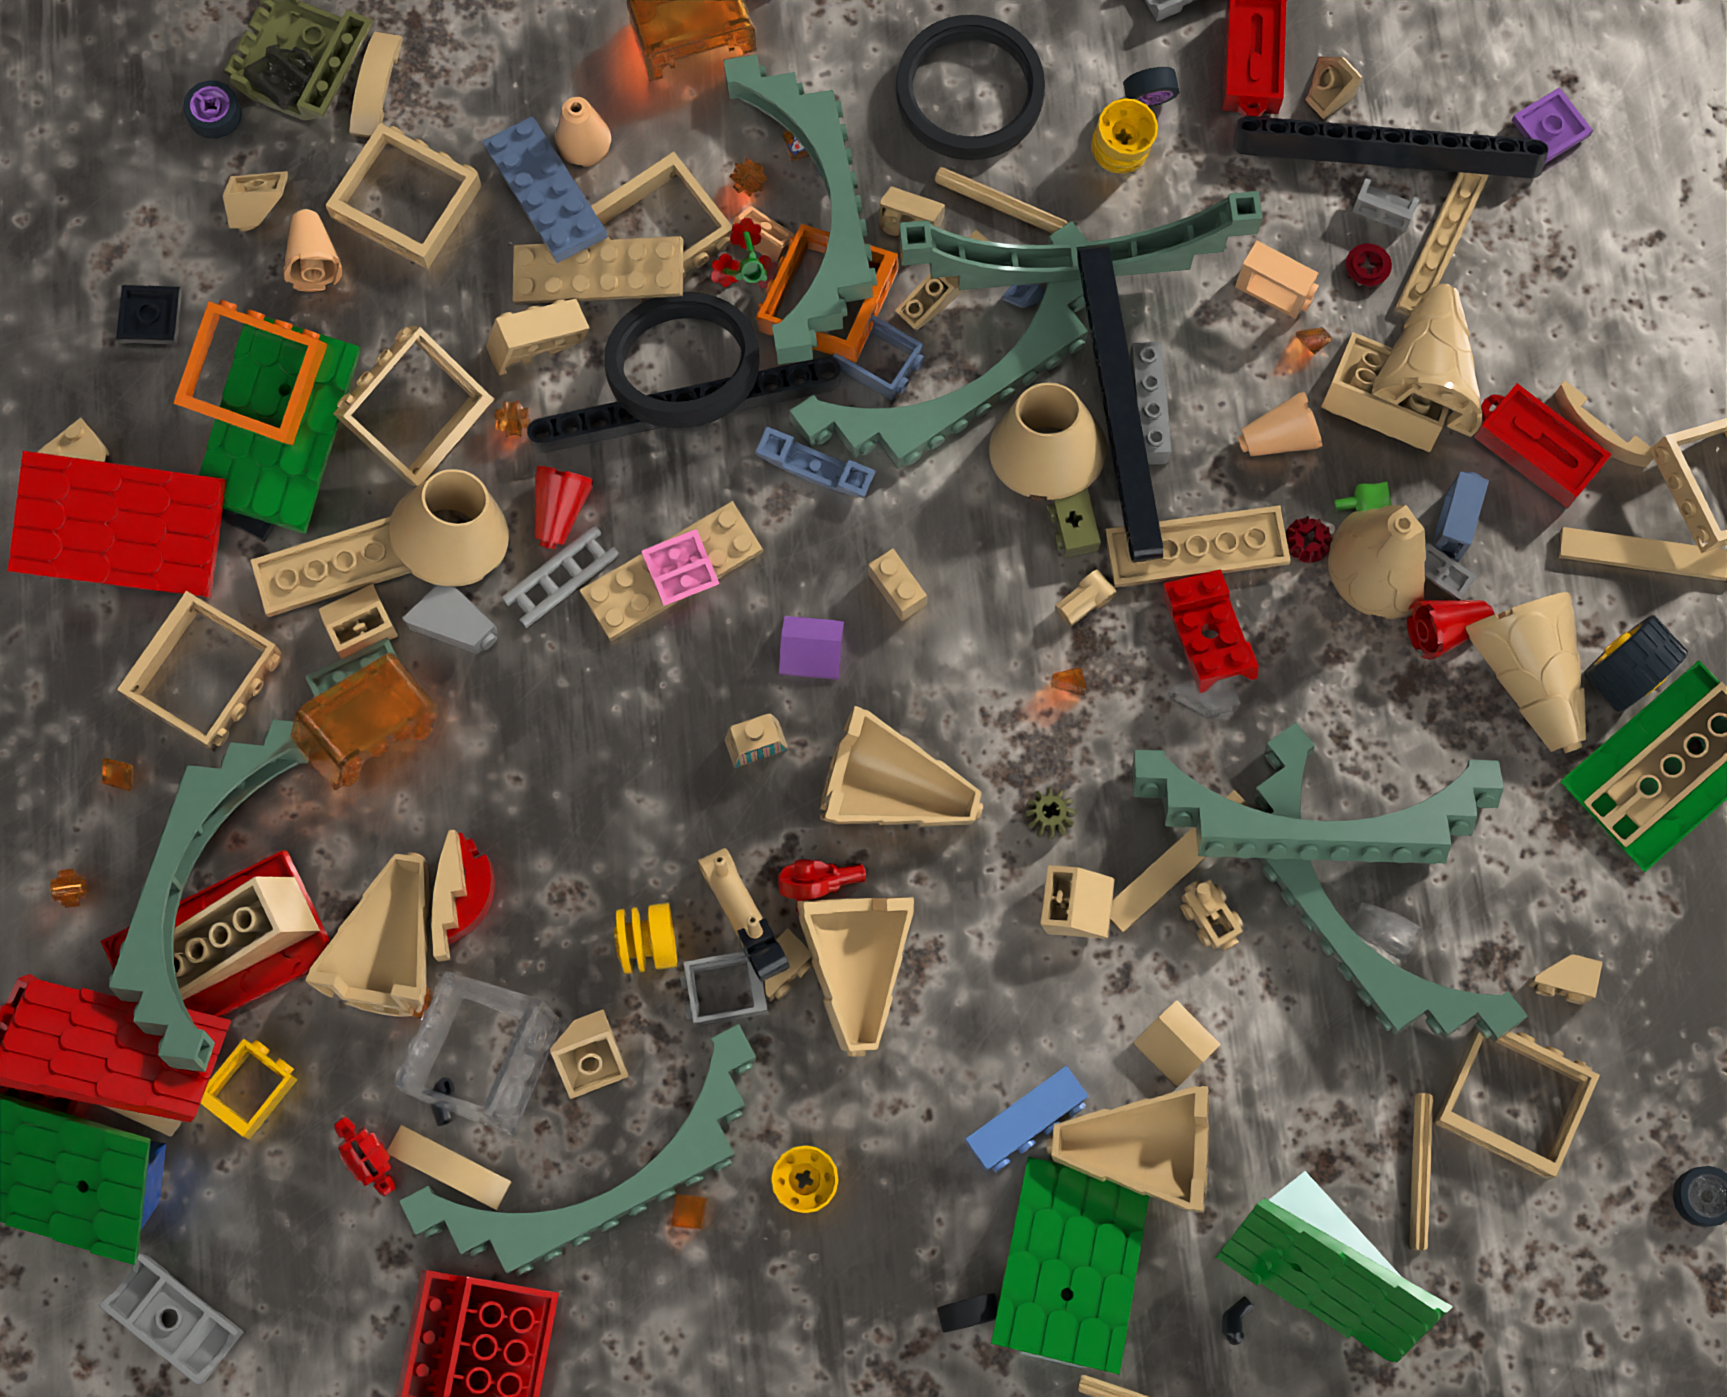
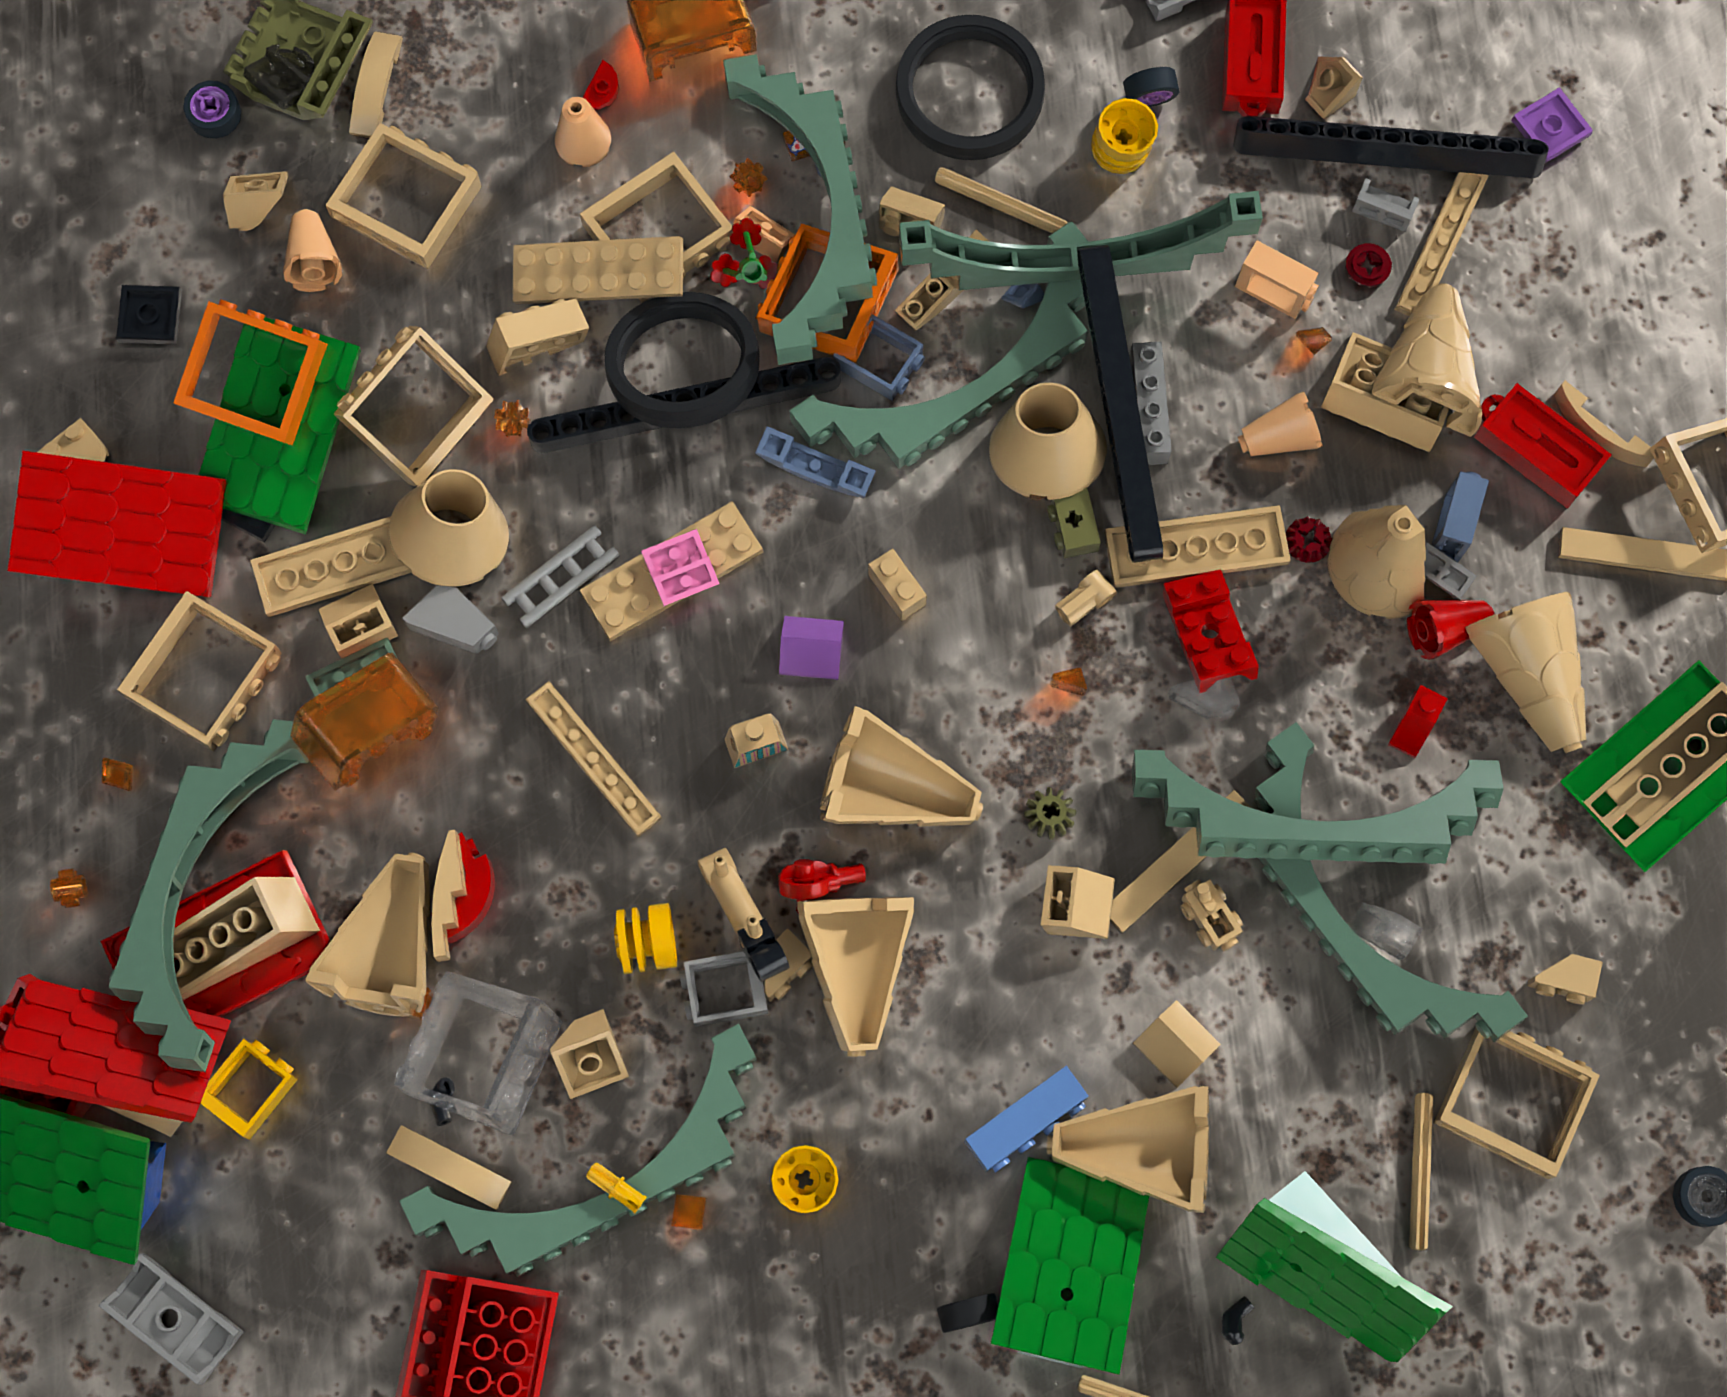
red piece [334,1116,395,1197] -> none
sand blue plate [482,116,608,263] -> none
red cone [534,466,594,550] -> none
bright green piece [1335,481,1392,511] -> none
black wheel [1584,615,1688,712] -> none
none -> tan tile [525,681,662,837]
none -> red plate [582,60,619,110]
none -> yellow axle [586,1162,647,1214]
none -> red slope [1388,685,1448,759]

